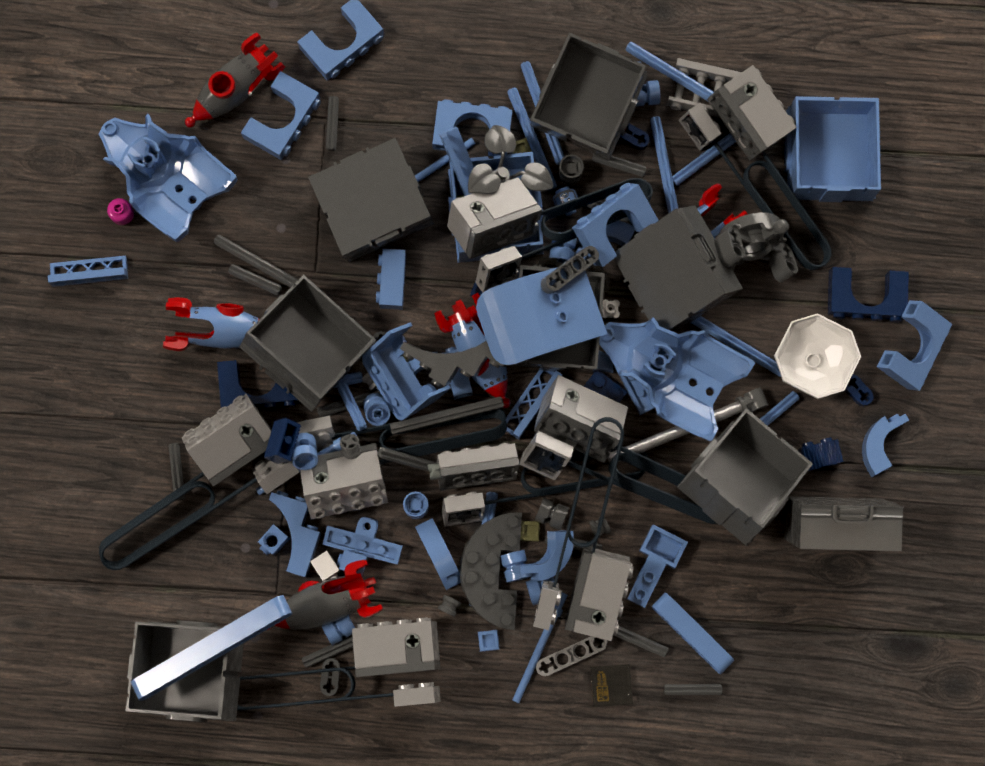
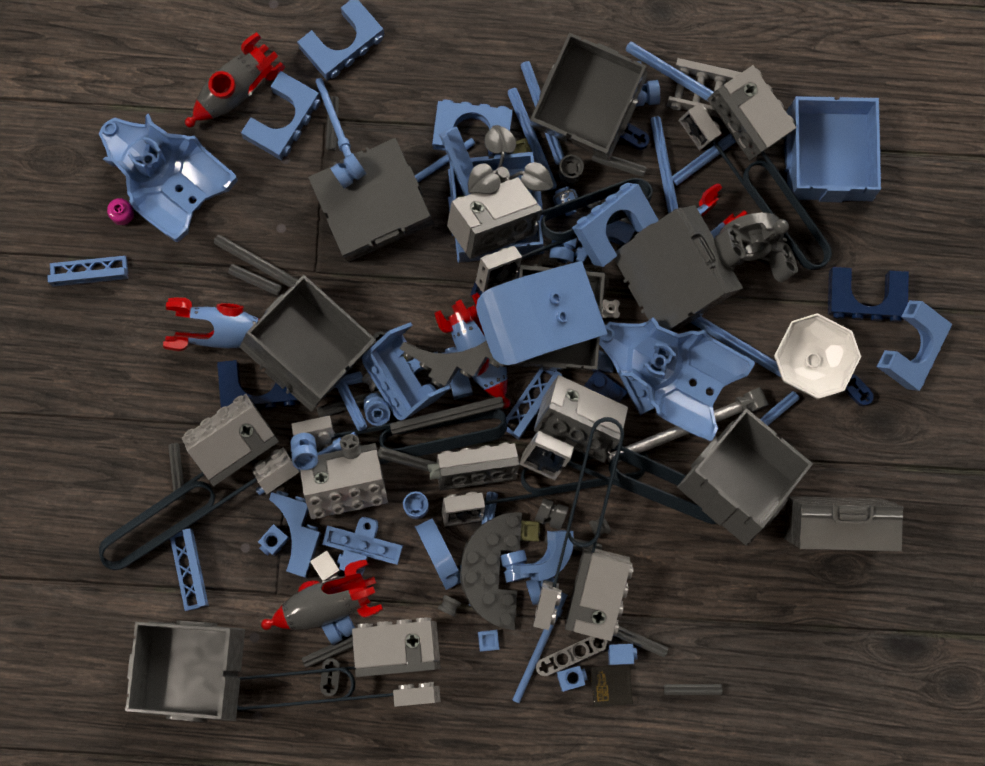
beam [131,595,293,701] -> none
dark blue brick [264,418,301,464] -> none
medium blue brick [376,249,406,310] -> none
dark grey beam [541,246,599,294] -> none
medium blue plate [627,525,688,608] -> none
medium blue beam [651,593,734,675] -> none
dark blue brick [798,437,844,471] -> none
medium blue arch [862,414,909,477] -> none
none -> medium blue fence [170,528,209,611]
none -> medium blue bar [316,78,352,158]
none -> medium blue wheel [330,153,366,189]
none -> medium blue brick [556,666,588,692]
none -> medium blue brick [608,644,637,665]

